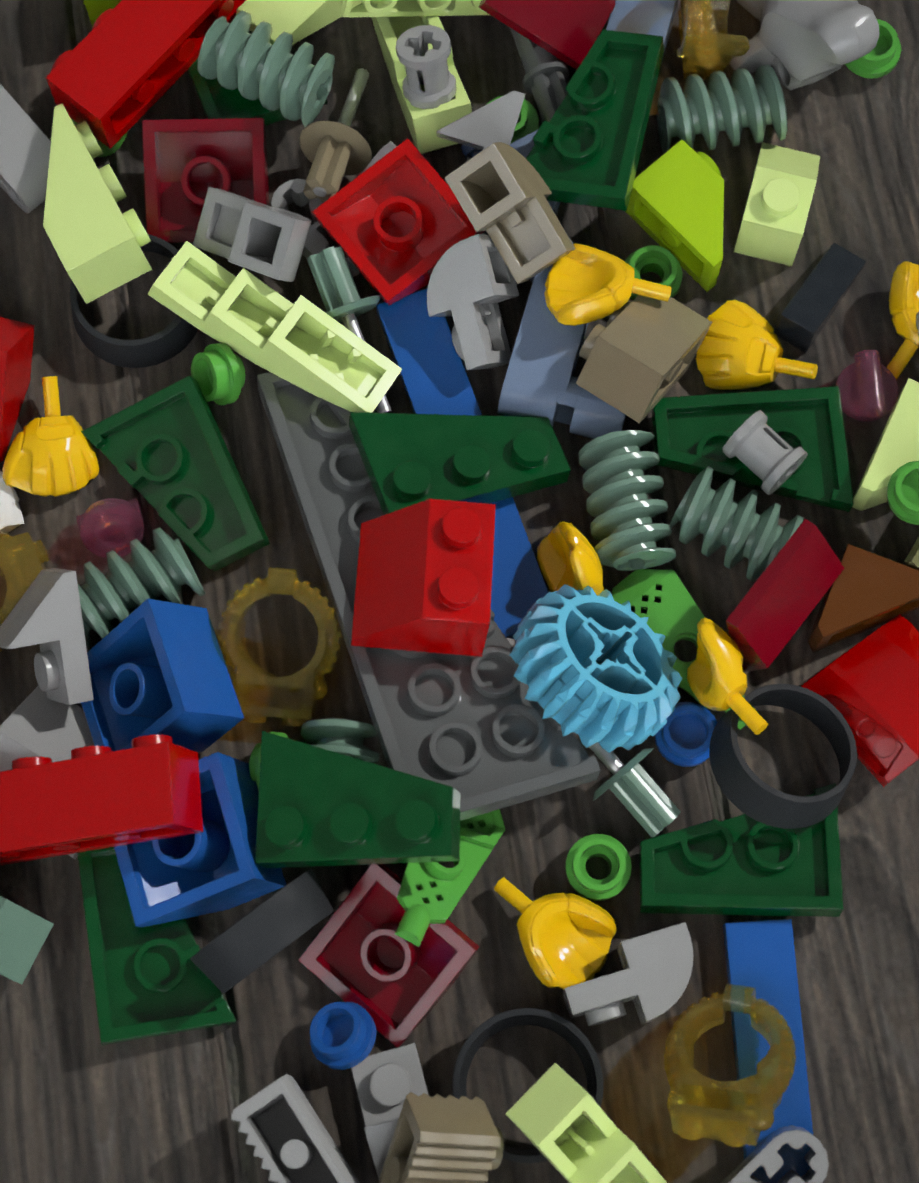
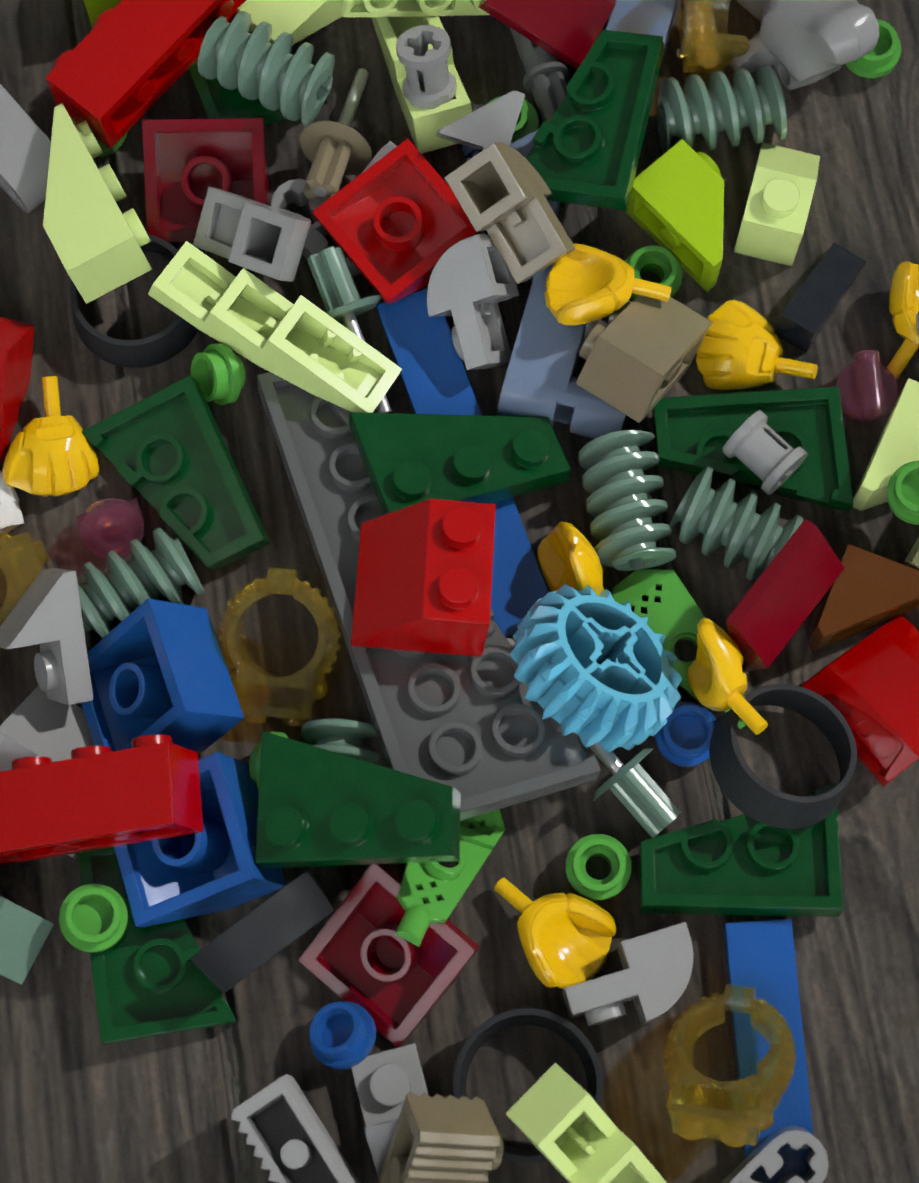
none -> bright green plate [59,884,128,953]

